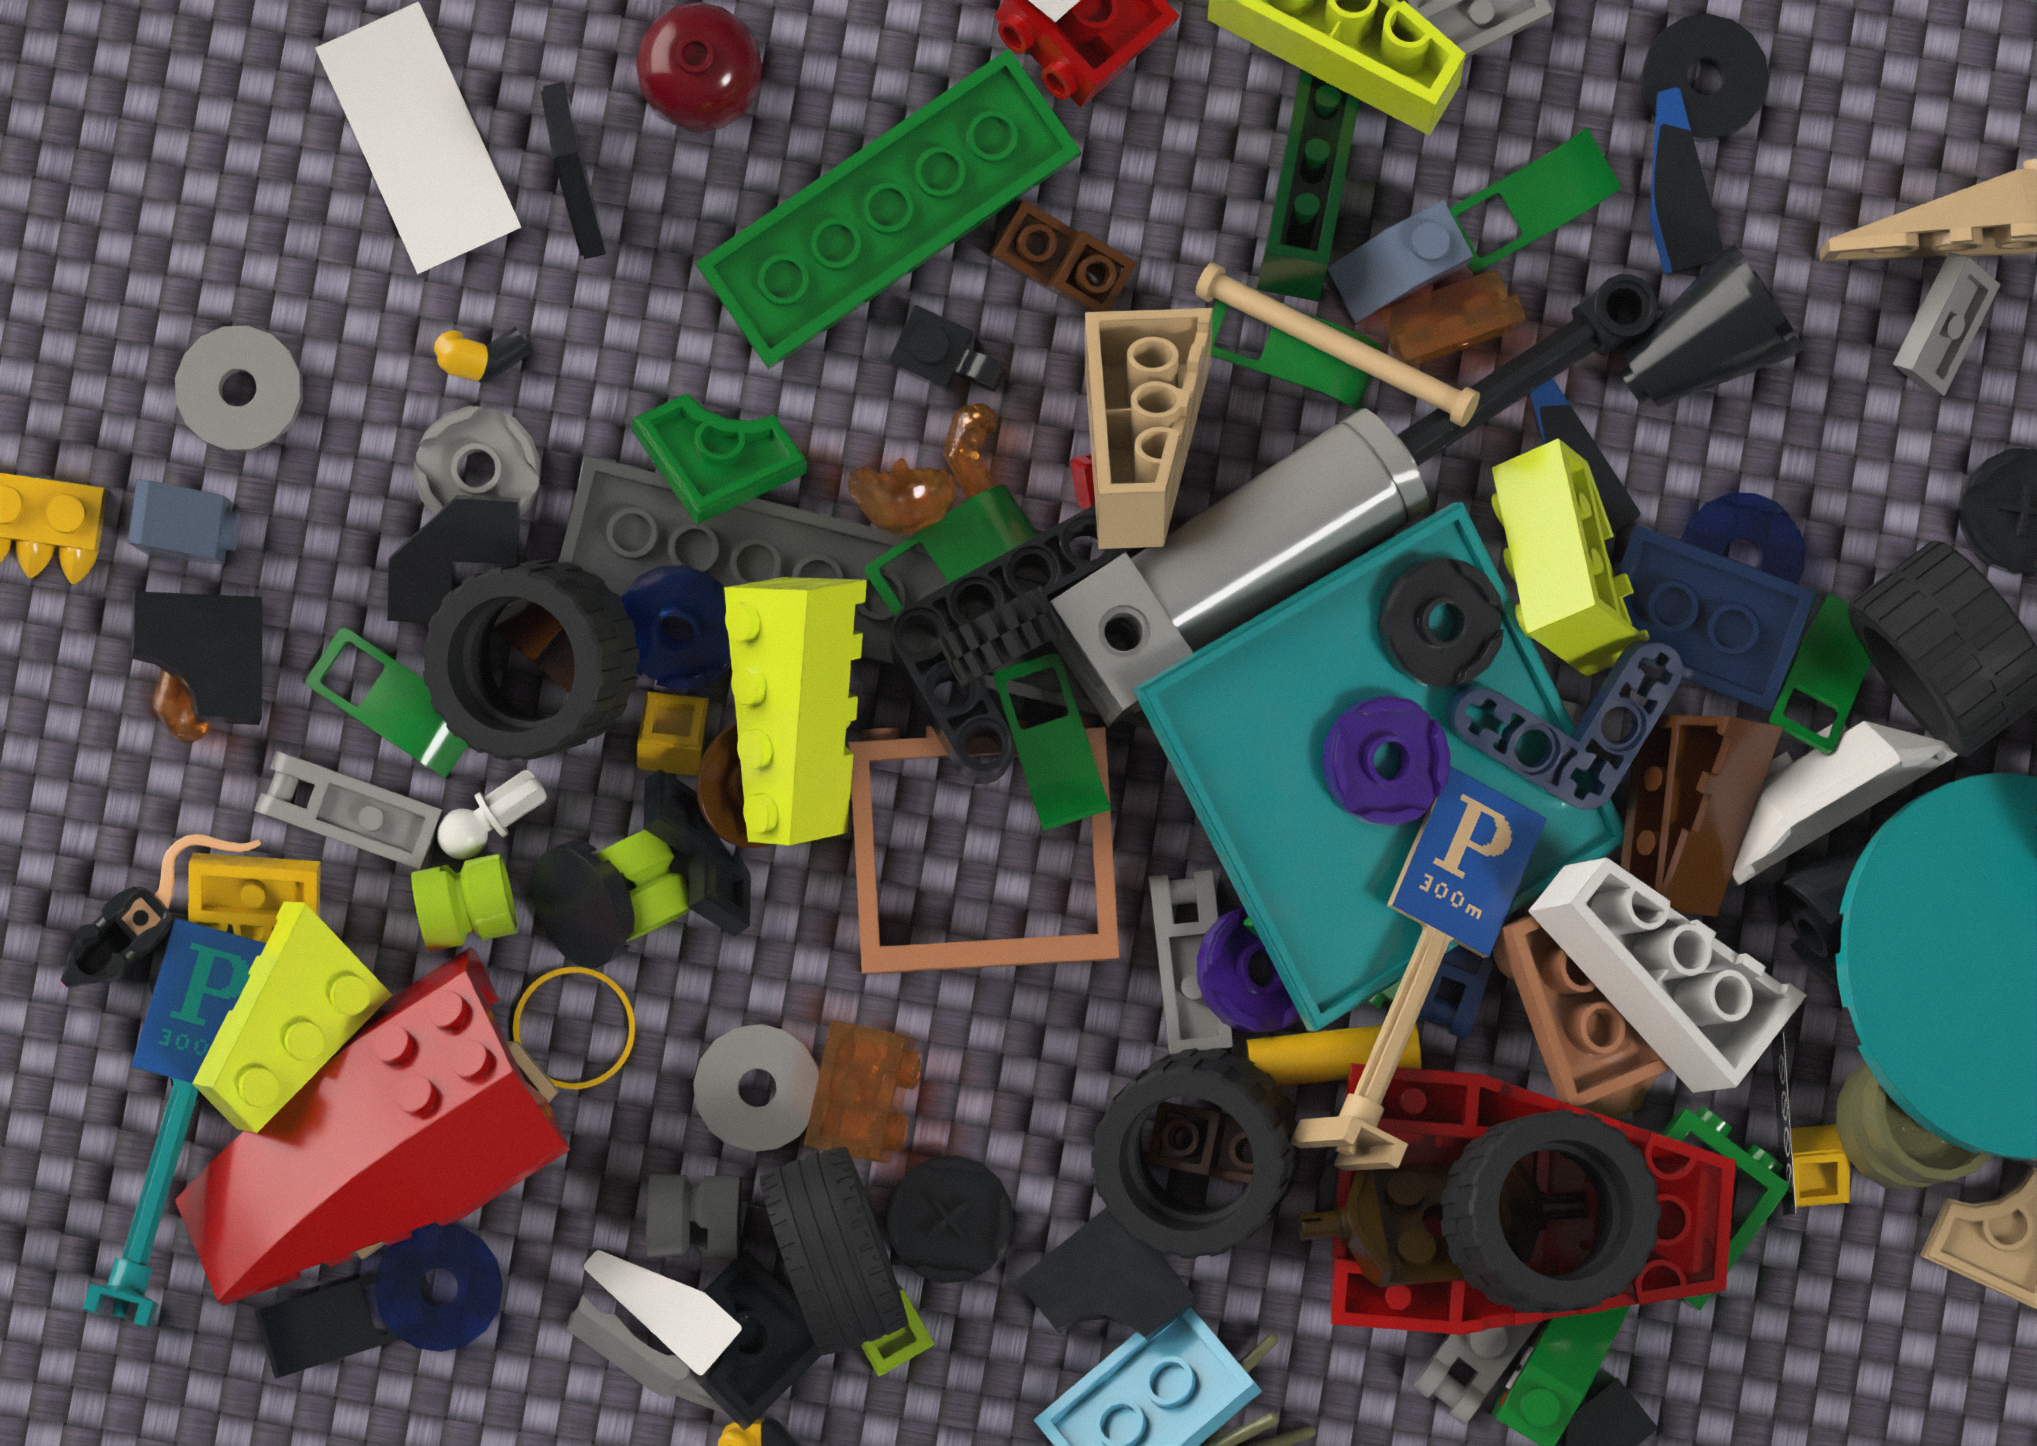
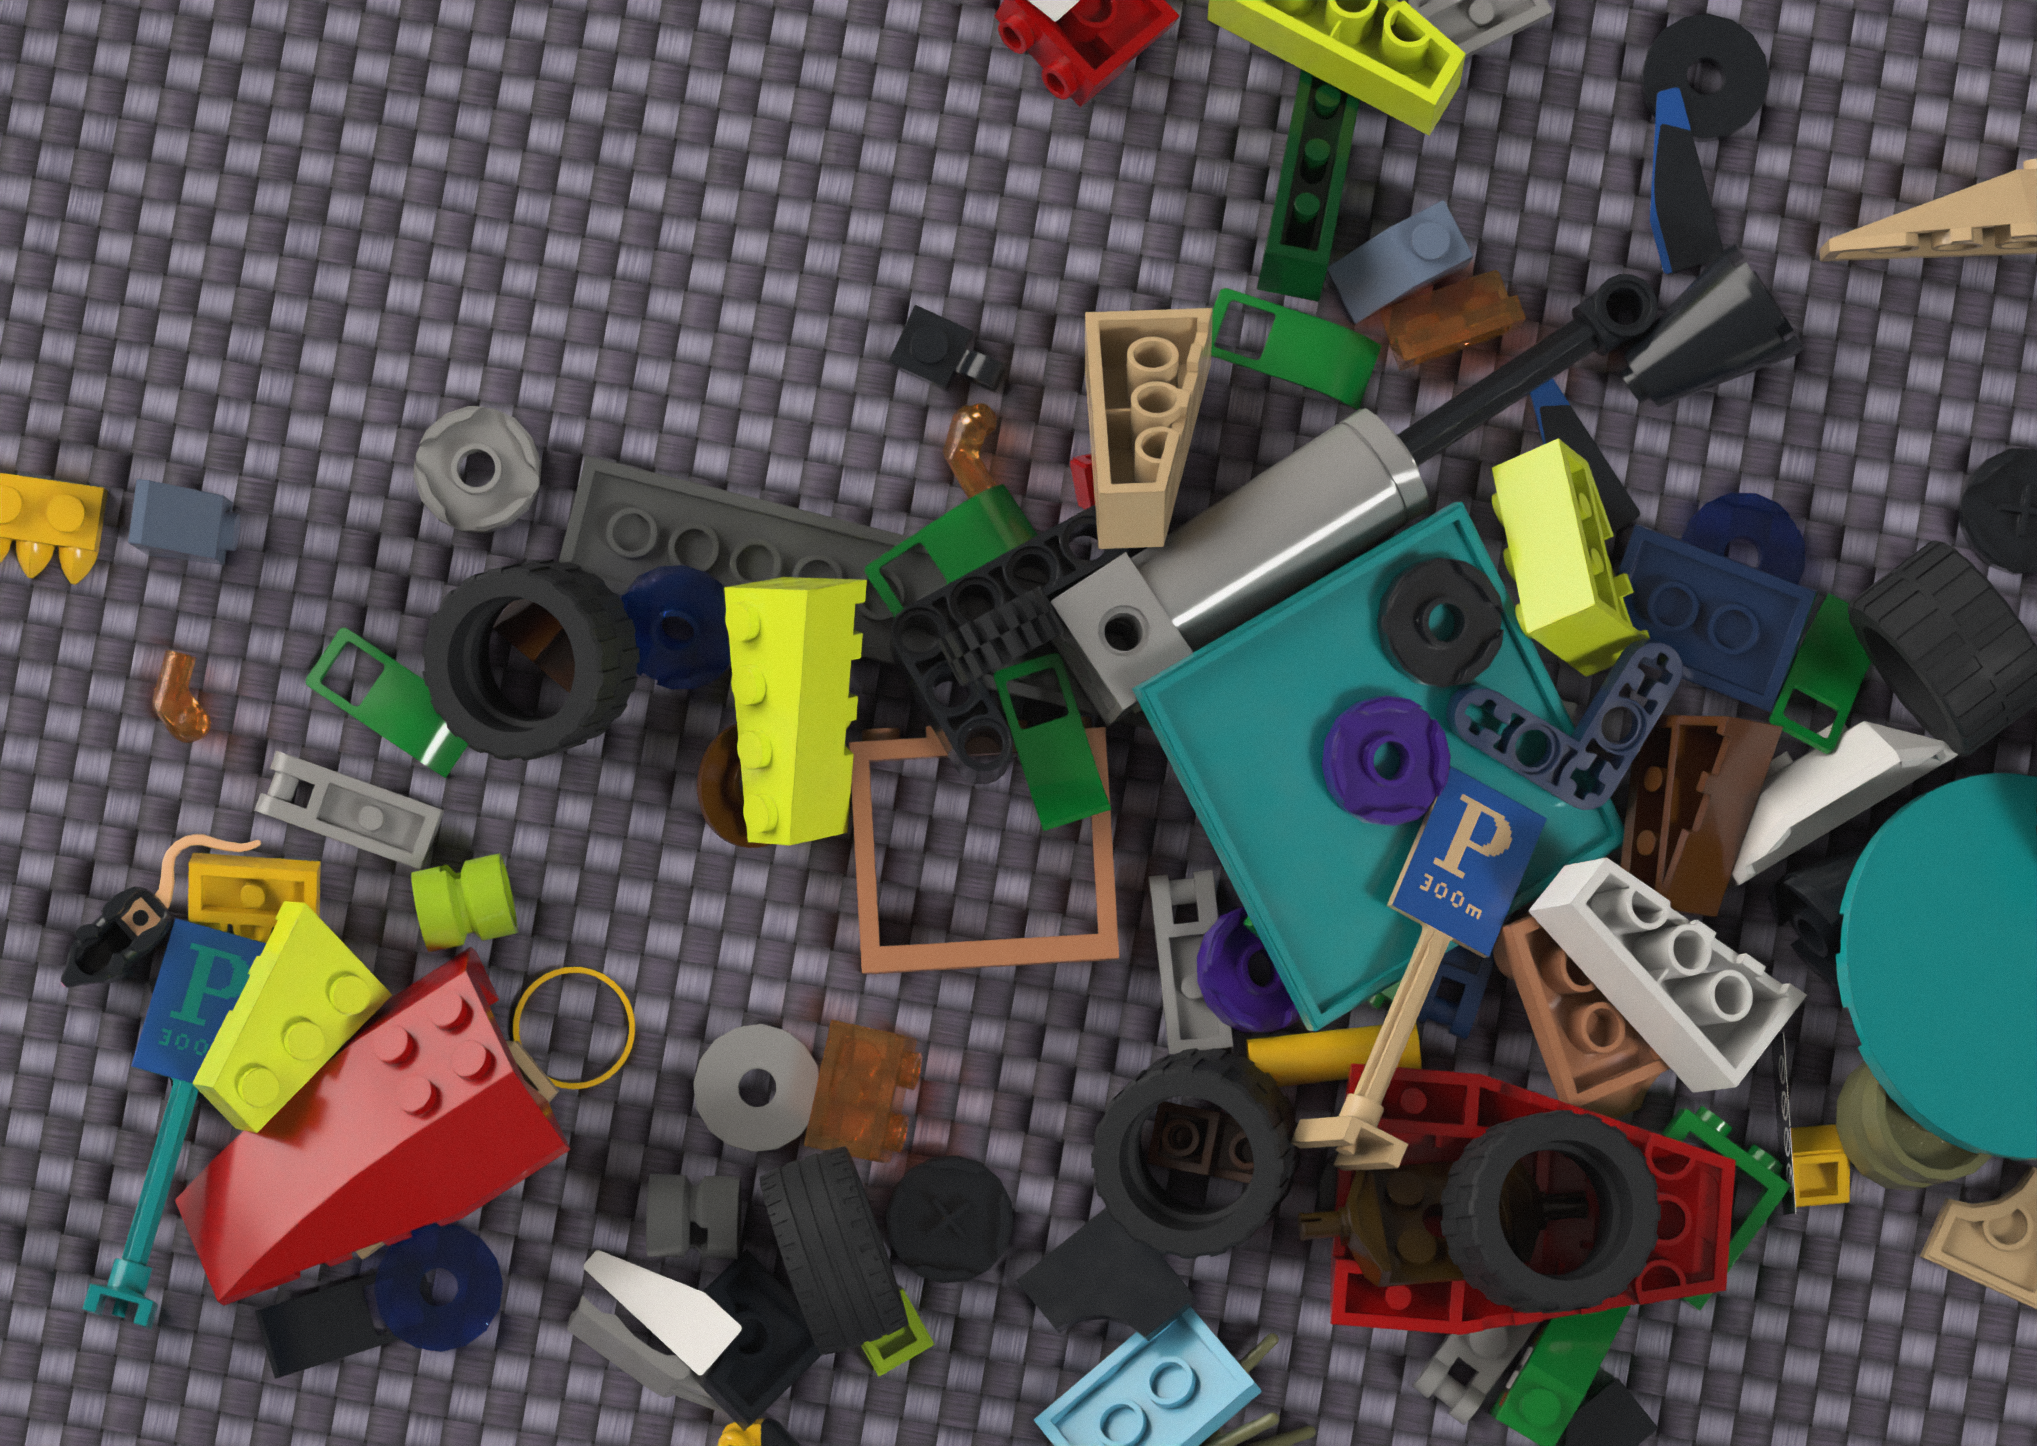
black tile [131,591,262,725] -> none
light grey tile [175,325,303,453] -> none
white sticker [315,1,522,274] -> none
black tile [387,495,521,623] -> none
arm [434,326,533,383] -> none
white axle [437,770,547,860] -> none
black tile [533,841,635,969] -> none
black tile [541,81,606,260] -> none
lime wheel [595,830,692,942] -> none
green tile [632,393,807,525] -> none
dark red cylinder [636,2,763,133] -> none
yellow slope [637,691,709,776] -> none
black tile [643,769,751,936] -> none
green plate [695,48,1081,370] -> none
clear orange hair [848,458,955,535] -> none
reddish brown slope [988,200,1137,312] -> none
tan bar [1195,262,1480,427] -> none
green piece [1449,128,1622,273] -> none
light grey plate [1893,252,2001,396] -> none

